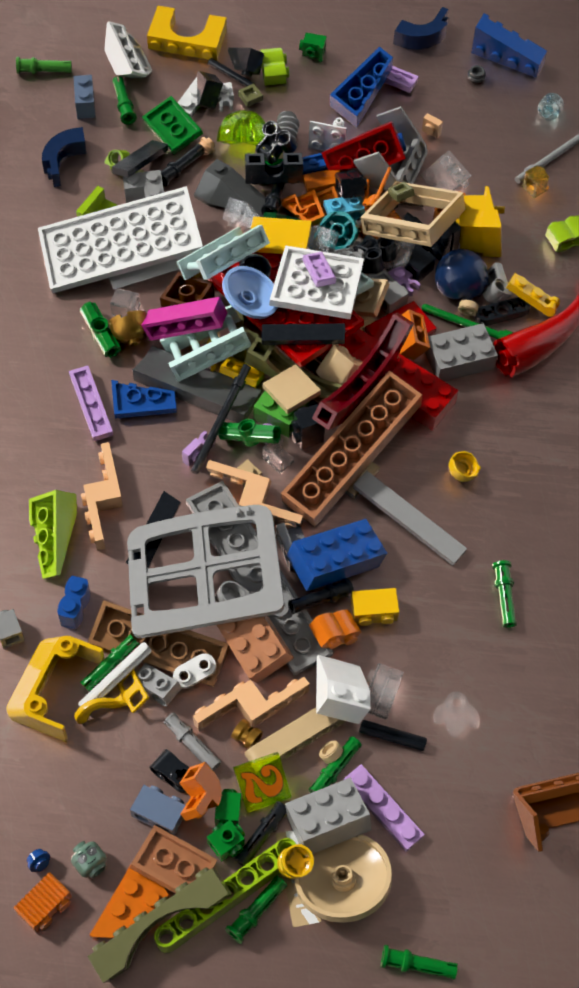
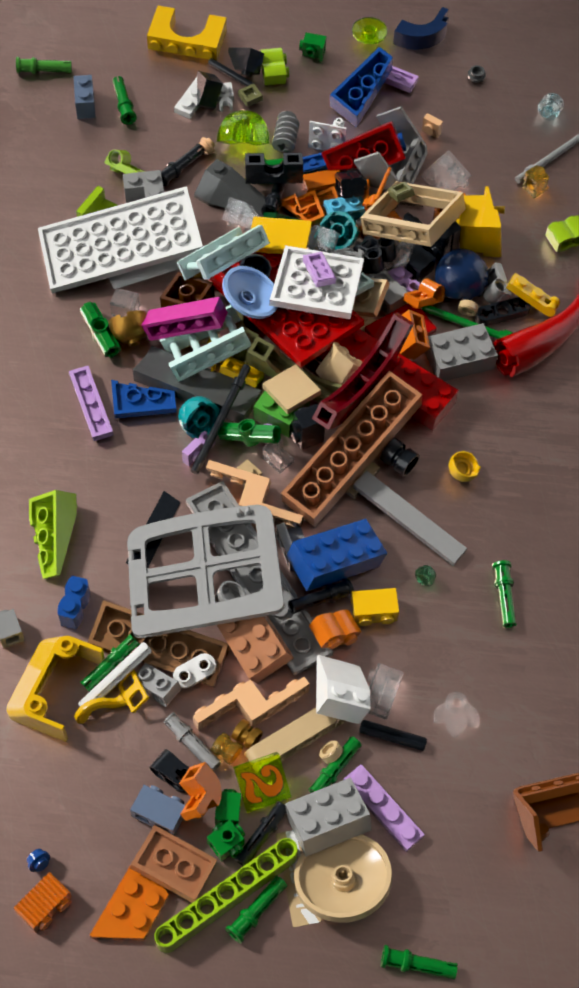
dark blue arch [42,127,87,187] -> none
sand green head [71,841,107,879] -> none
light nougat bracket [81,442,123,551] -> none
olive arch [87,867,232,983] -> none
white wedge [104,21,152,78] -> none
black tile [112,140,168,177] -> none
green tile [142,96,203,155] -> none
black piece [255,121,298,164] -> none
black tile [261,323,345,345] -> none
yellow wheel [277,844,314,879] -> none
blue wedge [471,13,547,78] -> none
none -> teal cylinder [178,396,220,439]
none -> clear yellow wheel [211,732,243,765]
none -> clear neon green dish [352,17,387,44]
none -> black wheel [380,438,420,477]
none -> orange plate [403,278,445,309]
none -> clear green plate [415,565,436,586]

